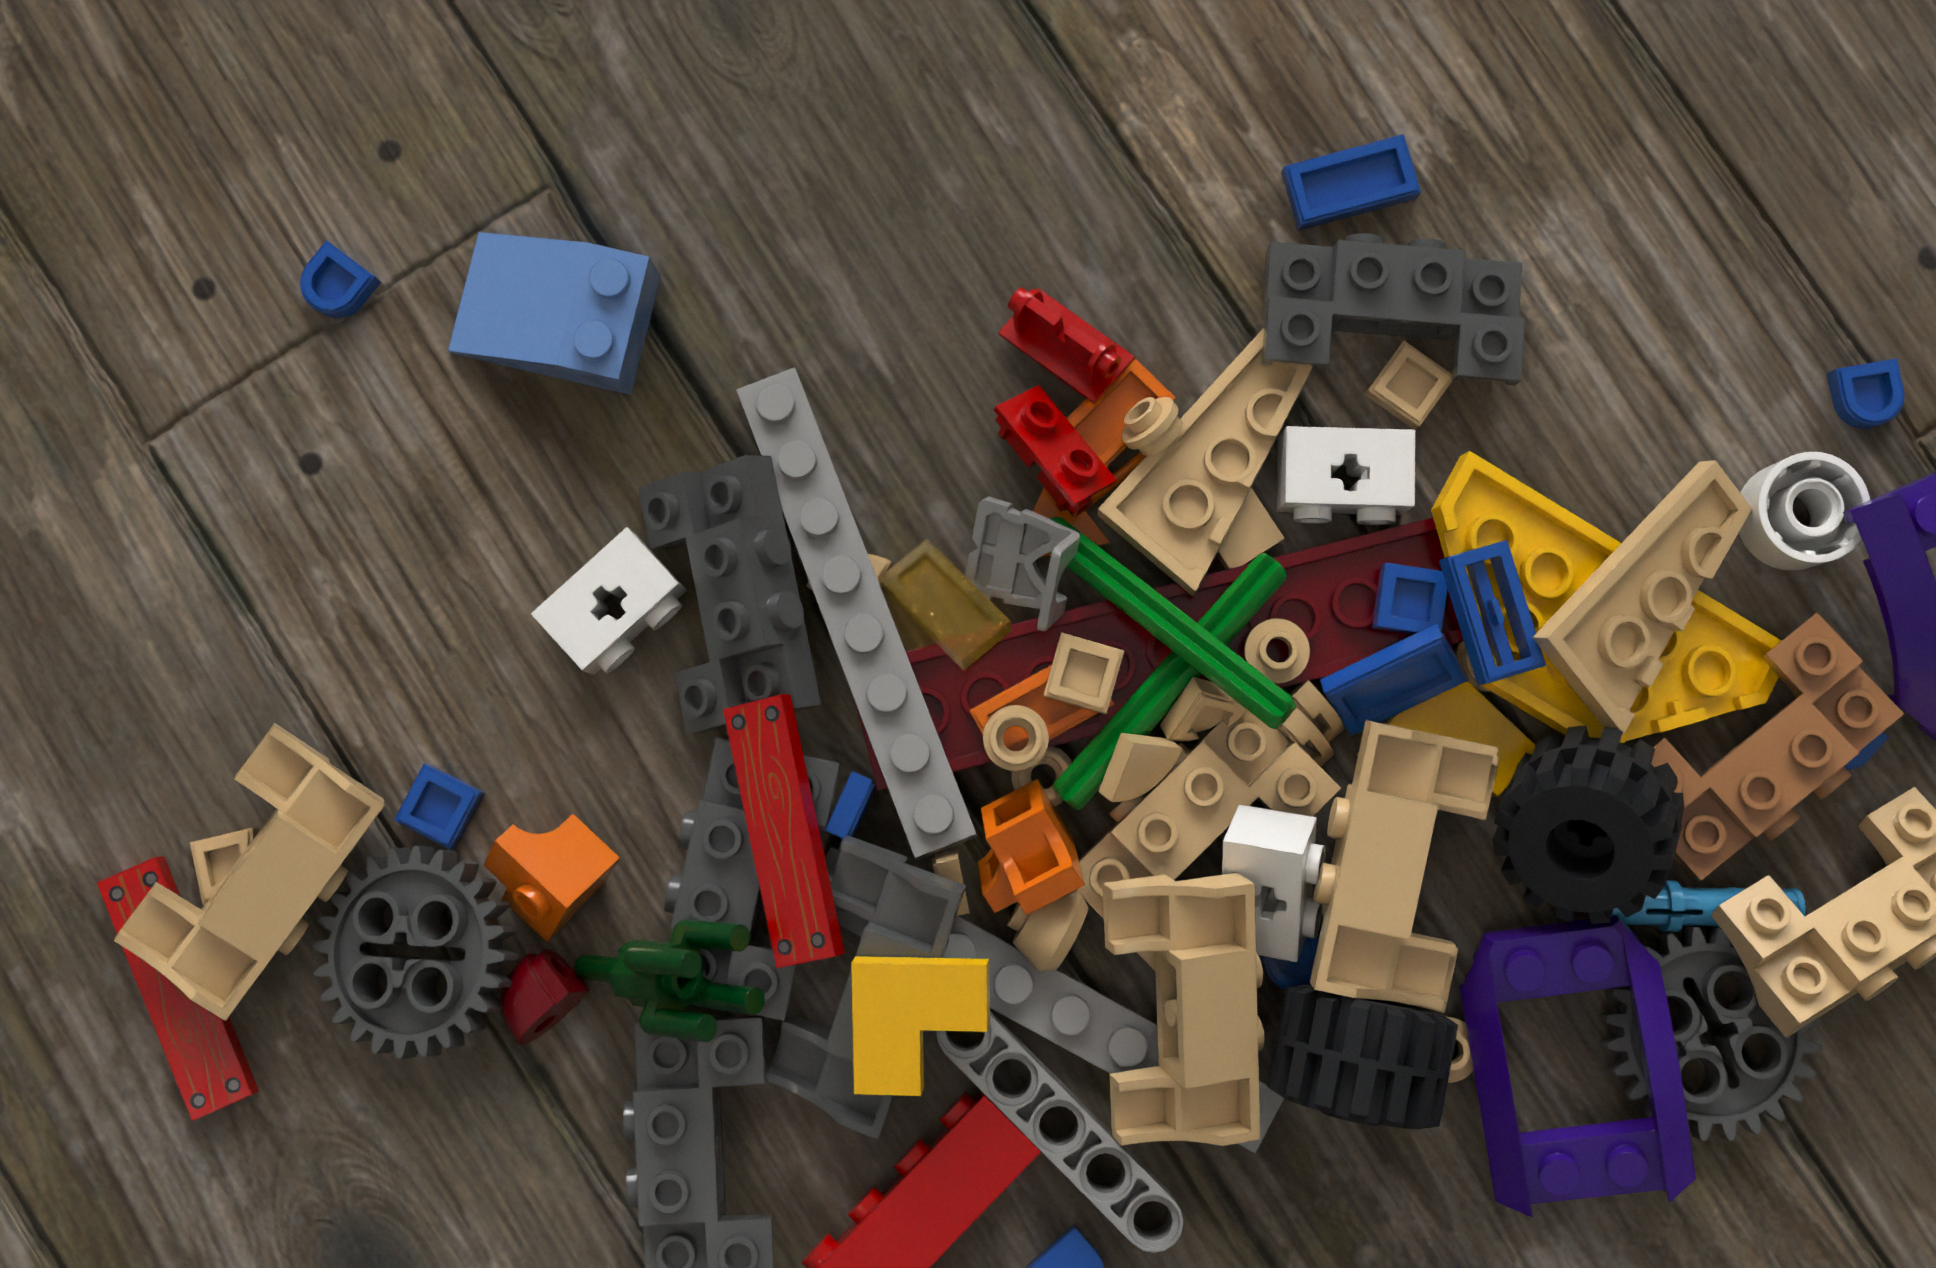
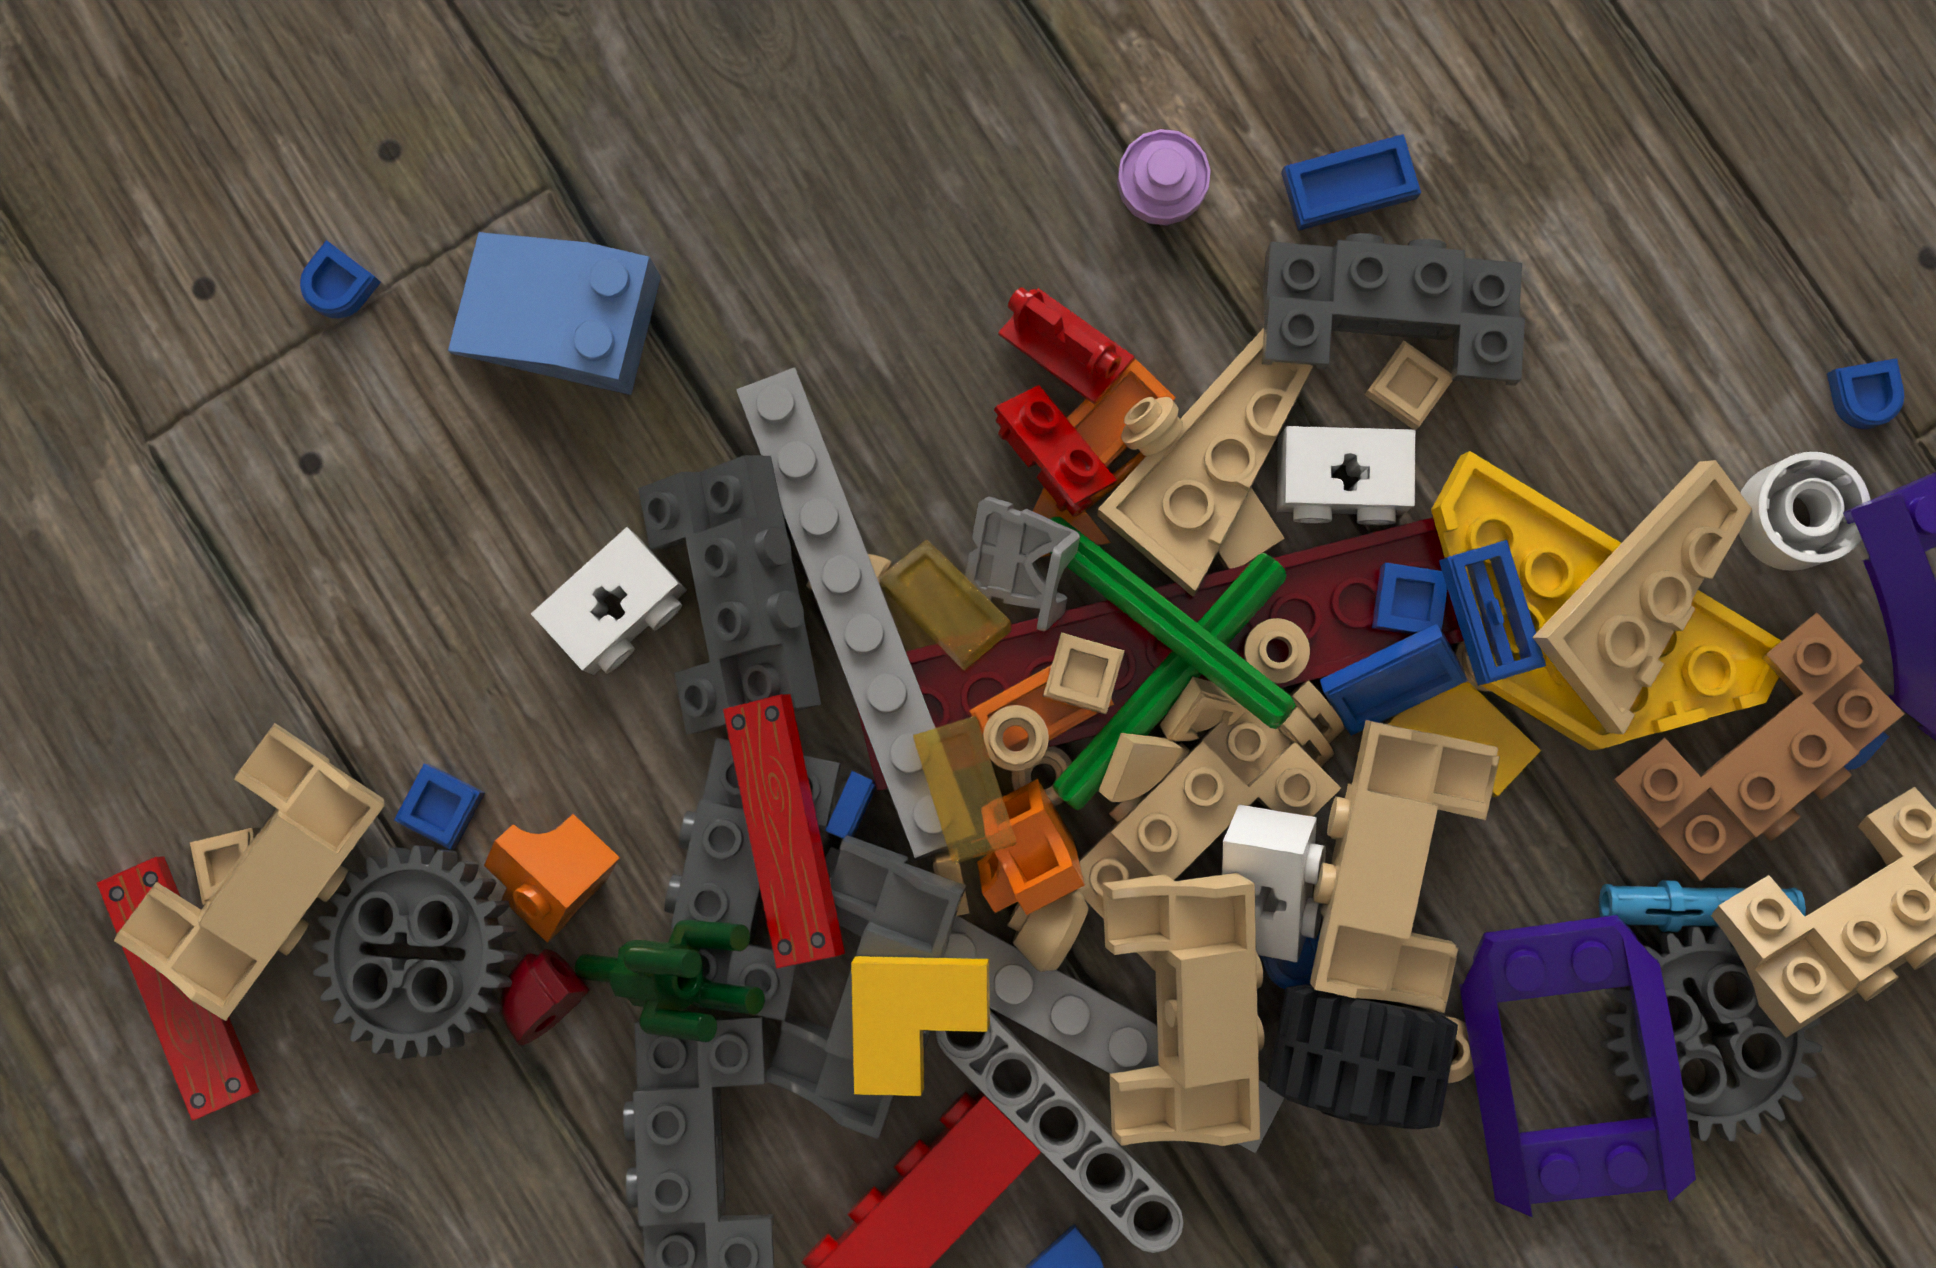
black wheel [1492,725,1684,924] -> none
none -> clear yellow tile [913,716,1017,865]
none -> lavender plate [1117,129,1211,225]

